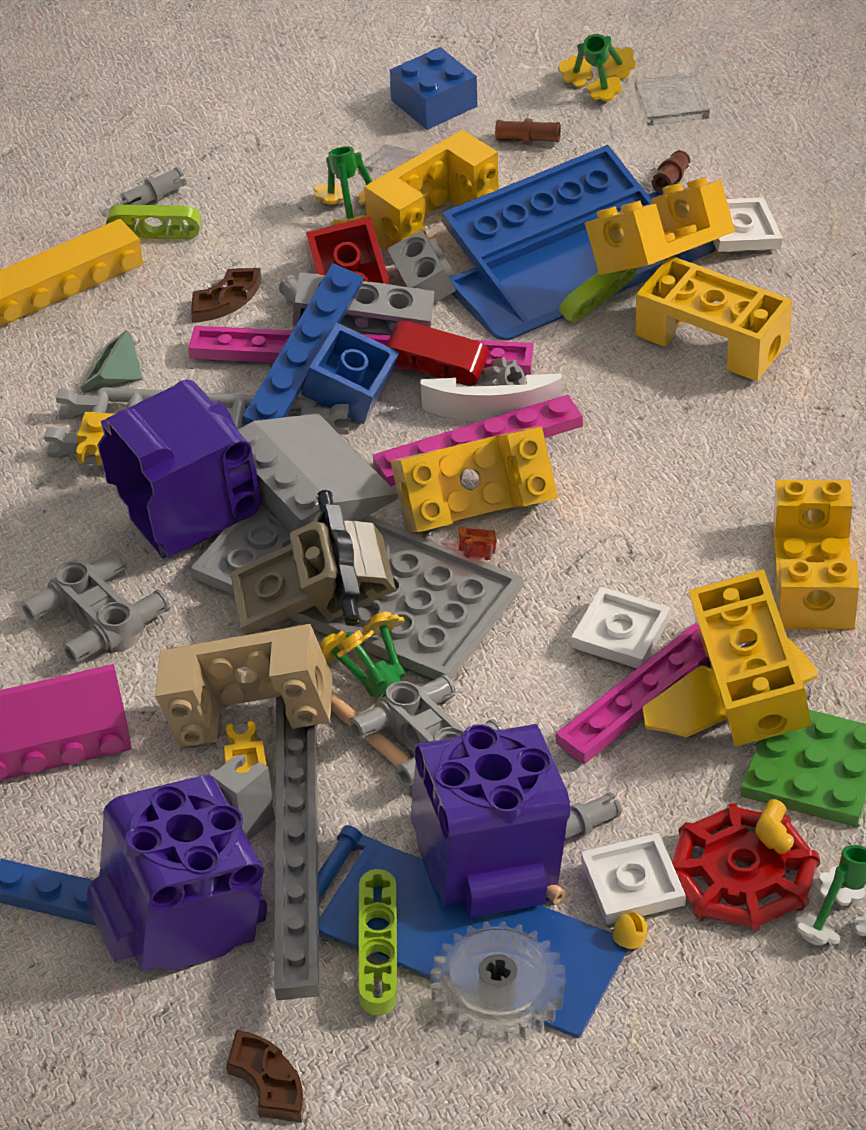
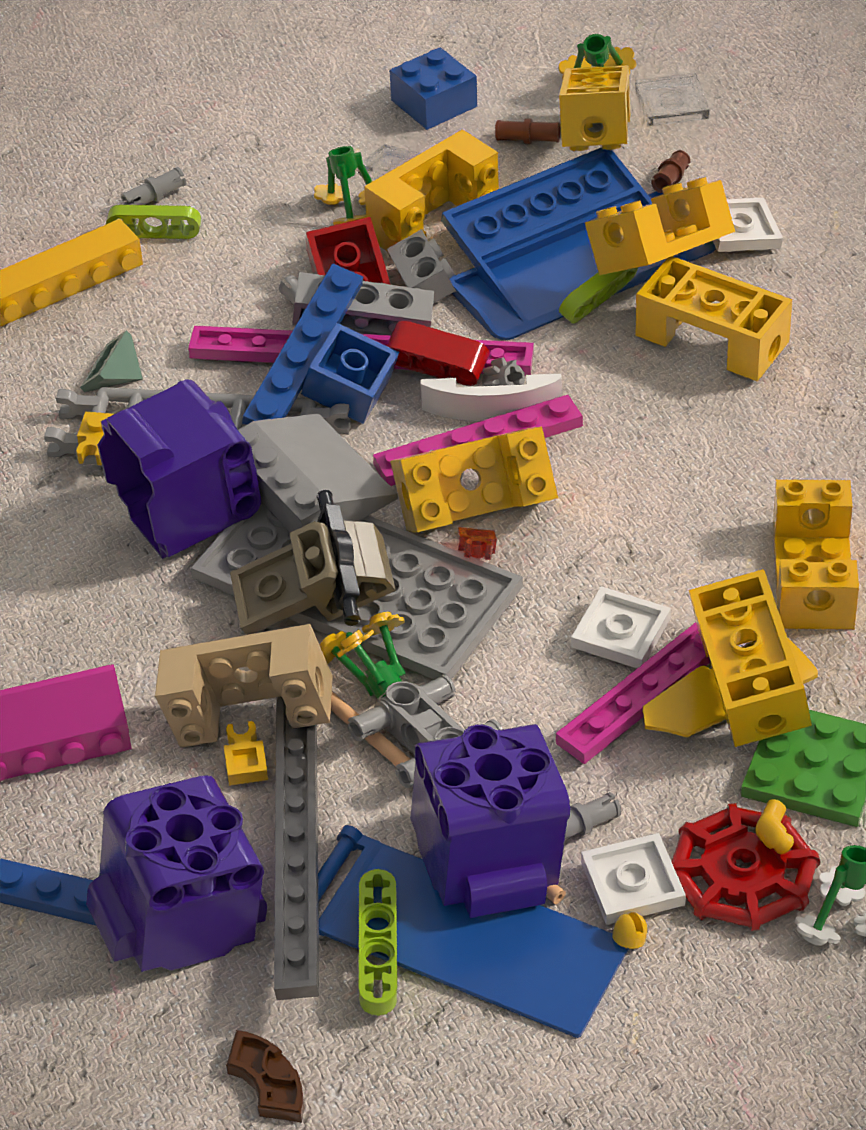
light grey piece [21,549,170,665] -> none
reddish brown tile [191,268,261,323] -> none
light grey hinge [208,755,275,840] -> none
clear gear [430,921,566,1045] -> none
none -> yellow plate [559,65,631,151]

